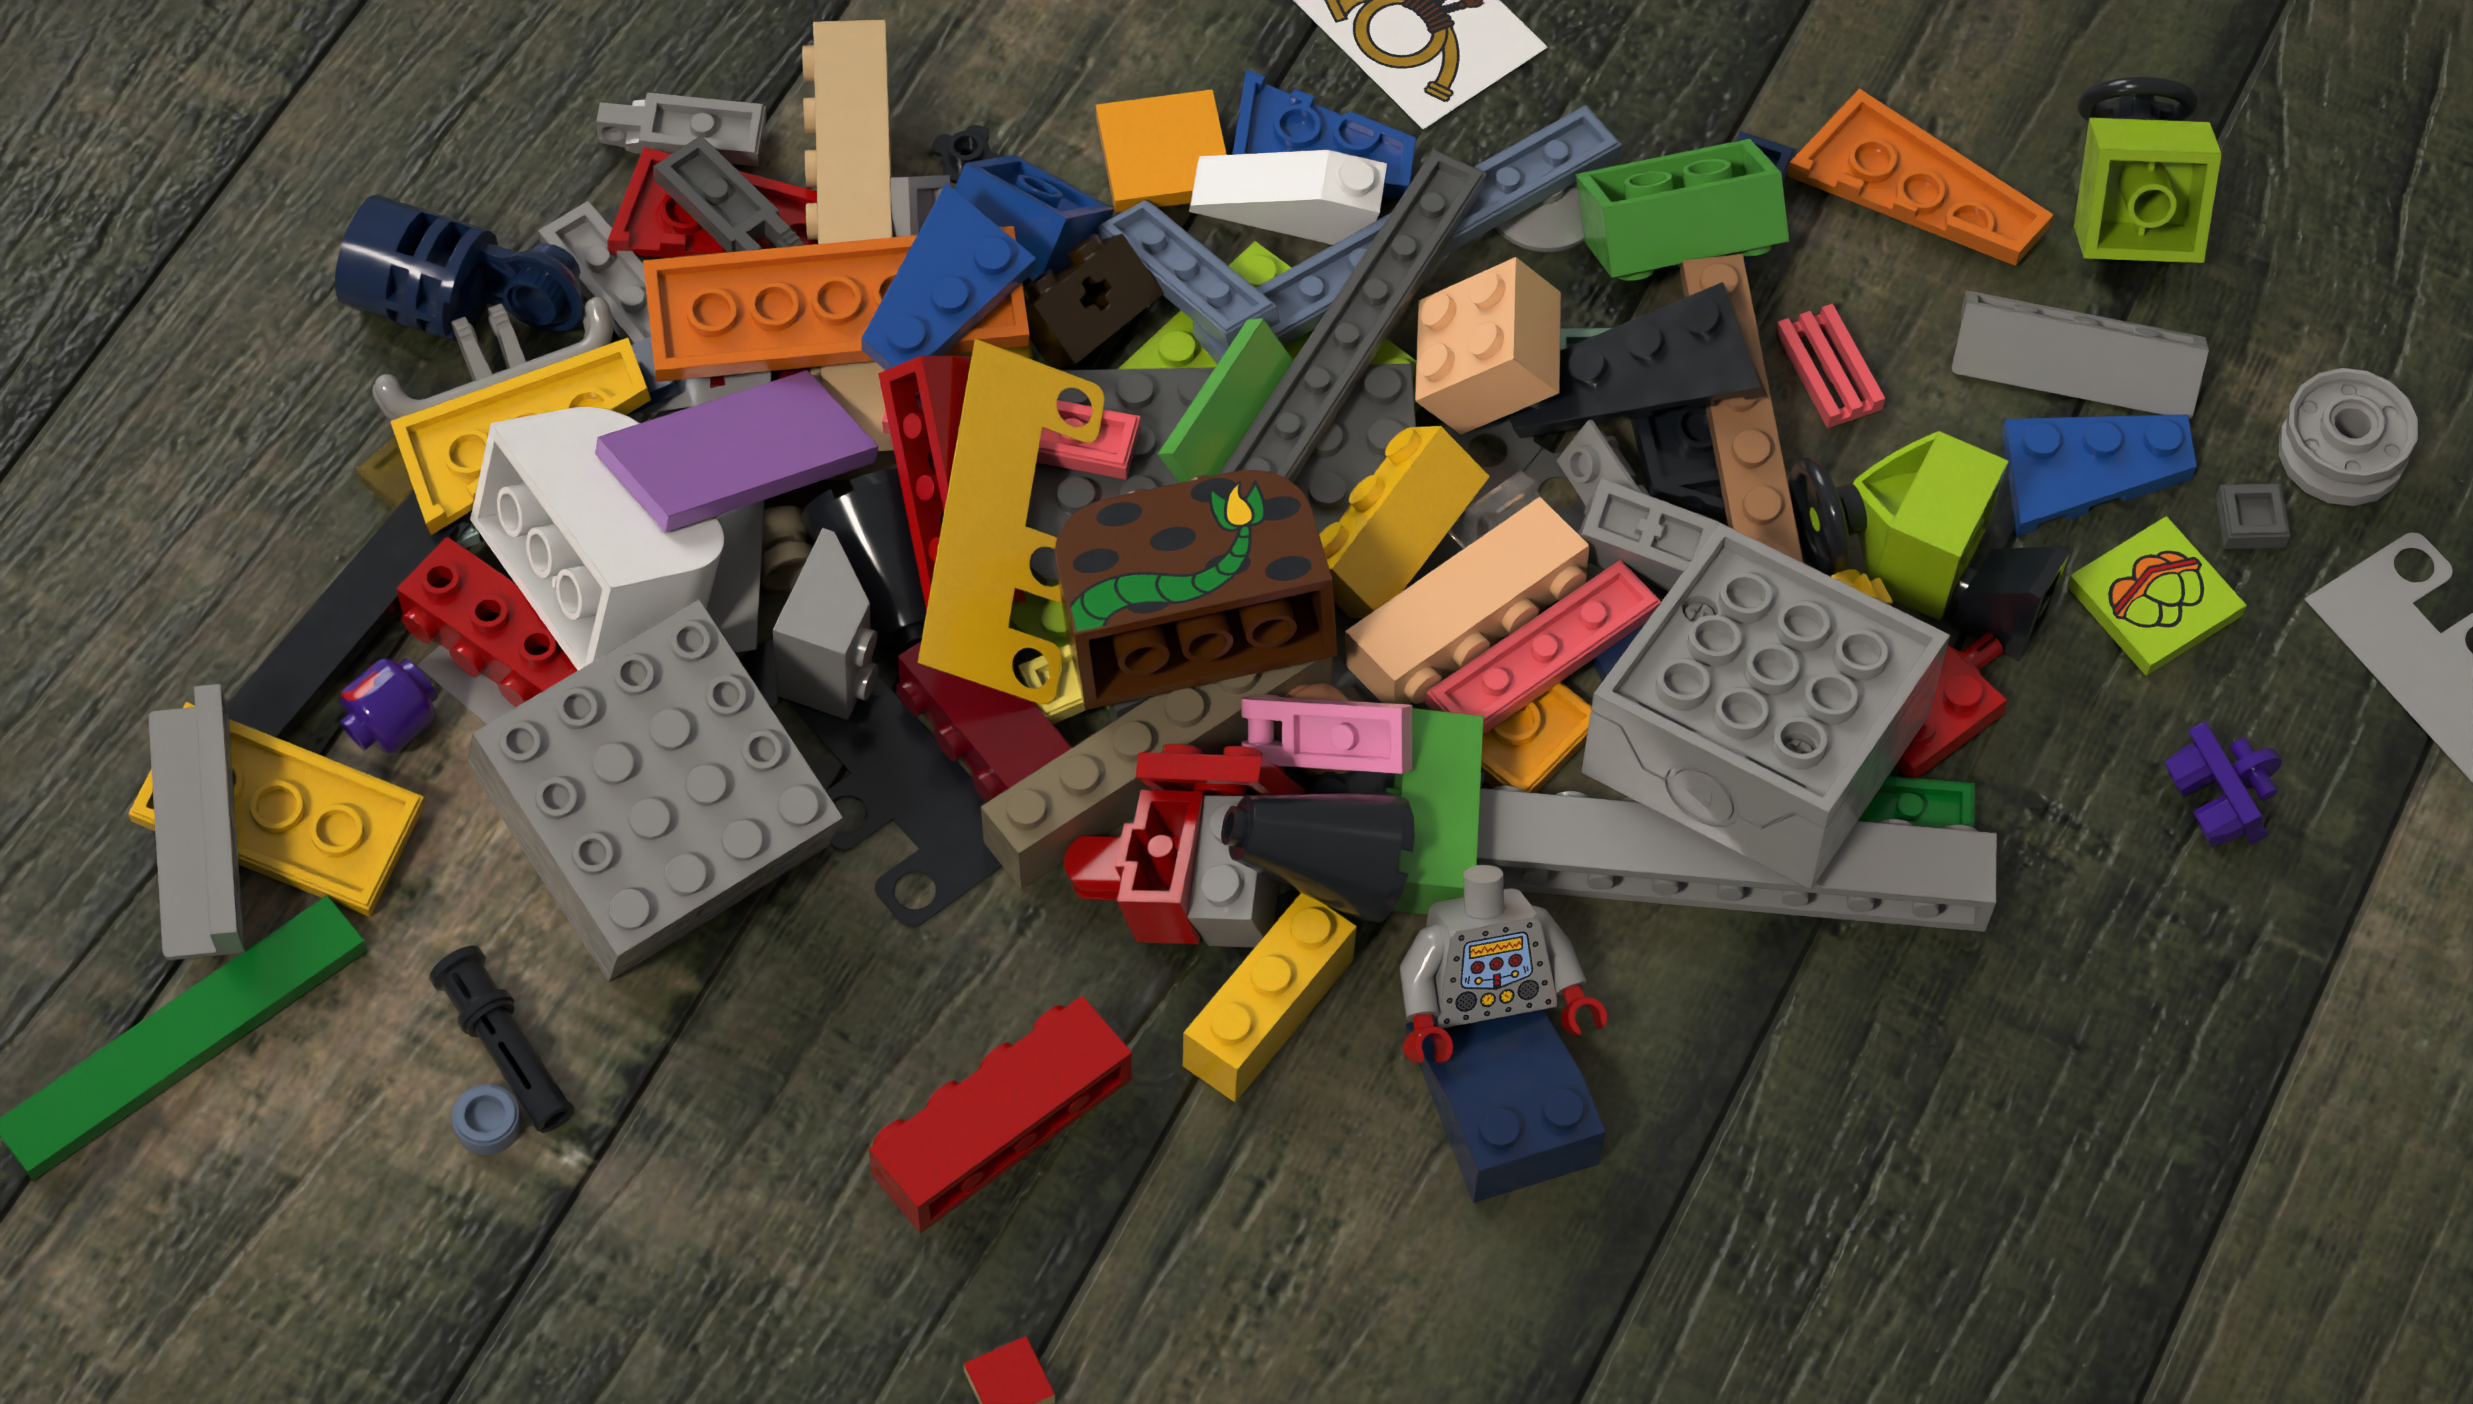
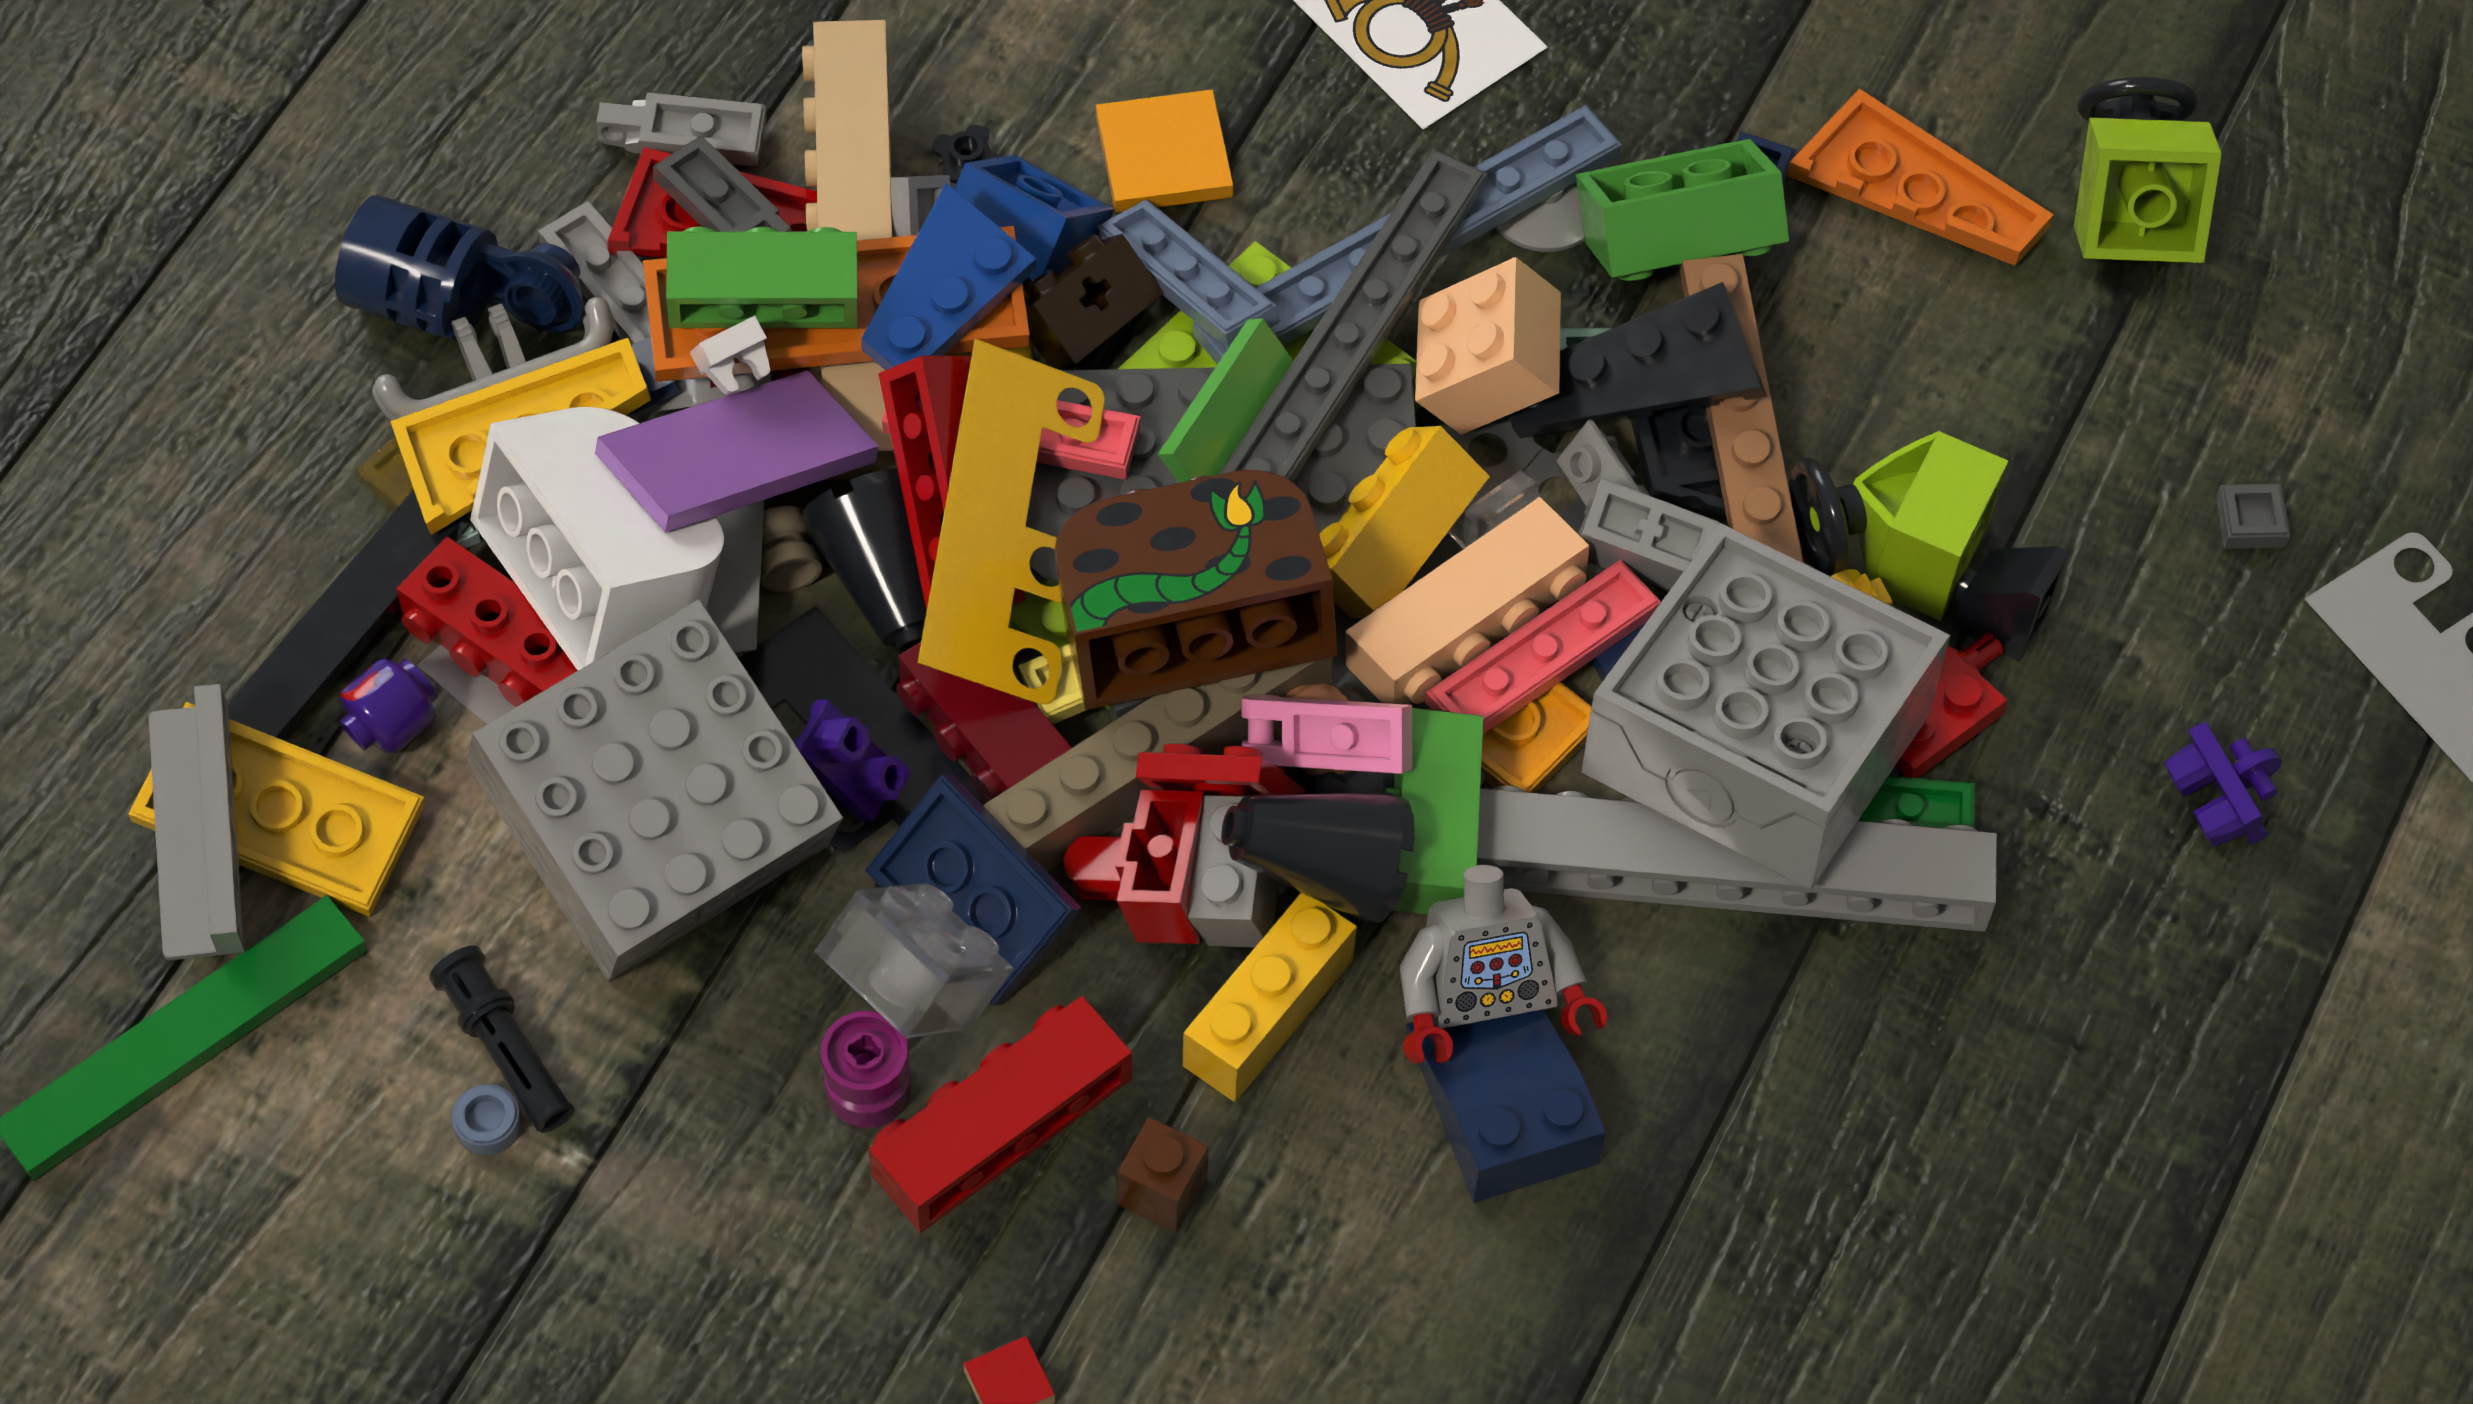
light grey slope [773,528,878,720] -> none
white slope [1189,150,1387,245] -> none
blue wing [1232,69,1416,199] -> none
coral tile [1775,303,1885,429] -> none
light grey panel [1952,290,2209,419] -> none
blue wing [2002,414,2197,537] -> none
lime tile [2067,516,2247,676] -> none
light grey wheel [2278,368,2418,506] -> none
none -> bright green brick [666,227,858,328]
none -> white tile [690,316,770,395]
none -> dark purple hips [794,699,910,821]
none -> clear brick [814,883,1014,1038]
none -> magenta wheel [821,1011,911,1128]
none -> dark blue tile [865,774,1082,1006]
none -> reddish brown brick [1117,1117,1209,1233]

